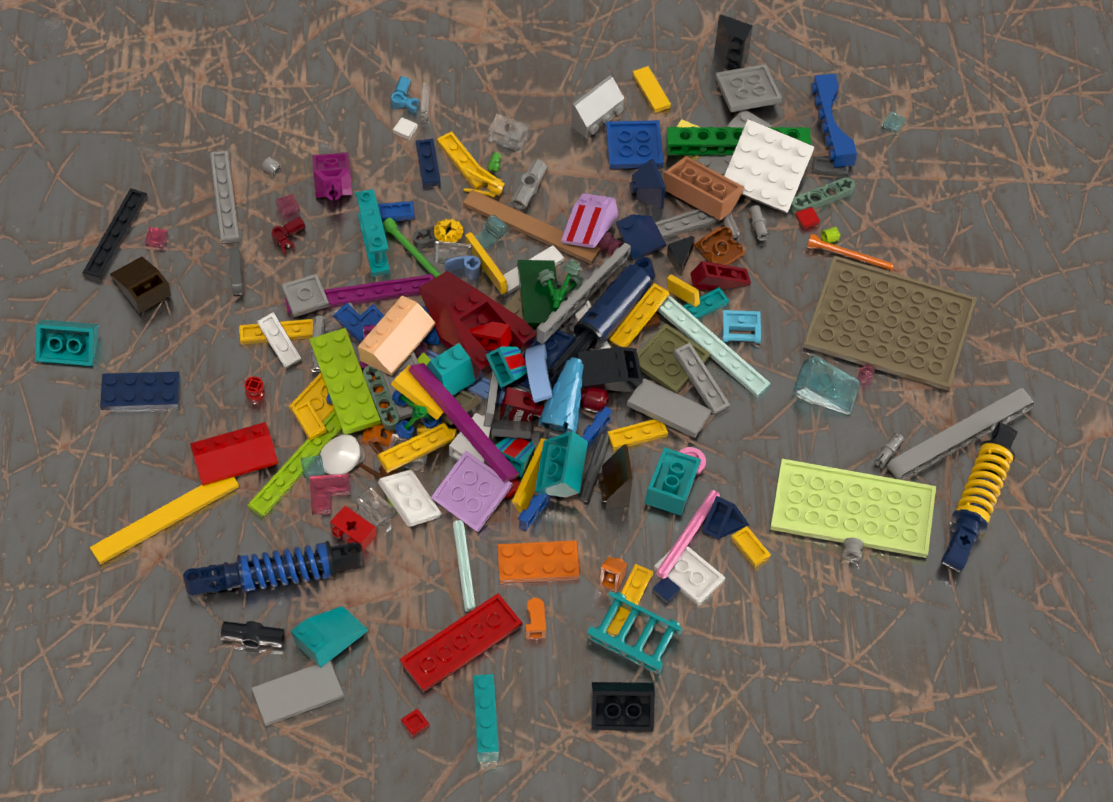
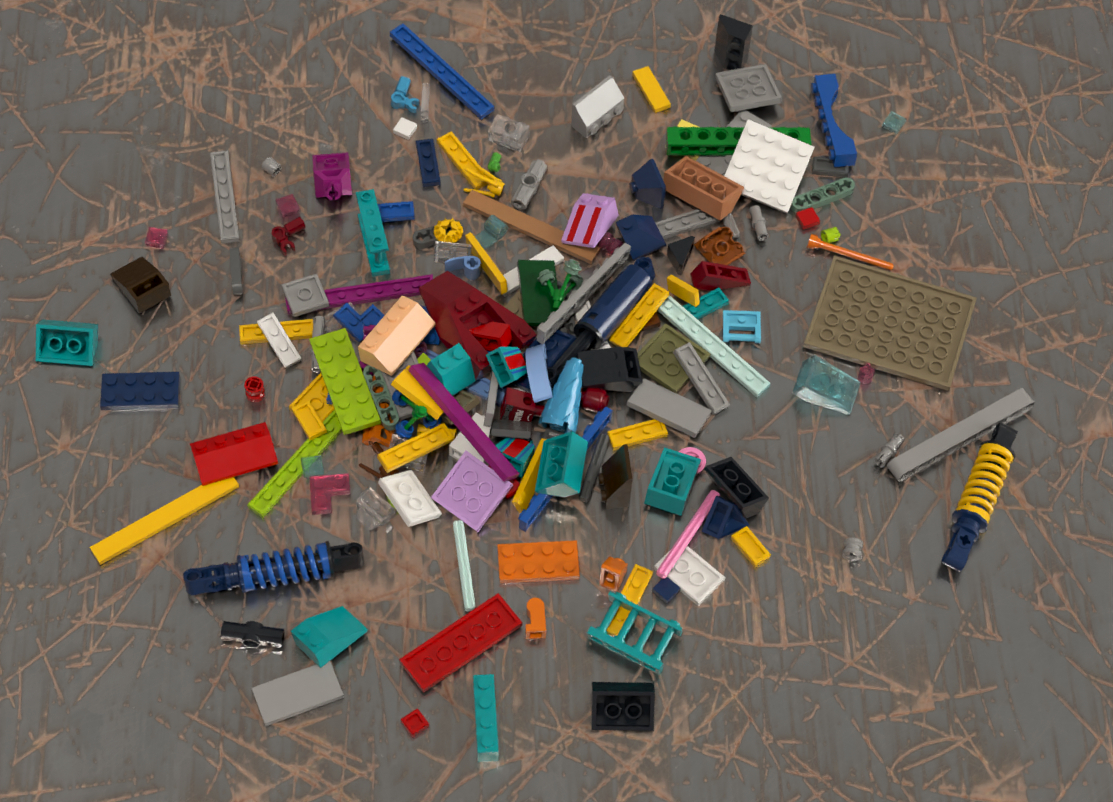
black tile [82,188,148,282] -> none
white piece [319,434,365,476] -> none
red brick [330,505,377,551] -> none
bright green piece [382,218,441,278] -> none
blue plate [606,120,663,169] -> none
yellowish green plate [770,459,936,558] -> none
none -> blue plate [390,24,494,119]
none -> black slope [704,457,769,518]

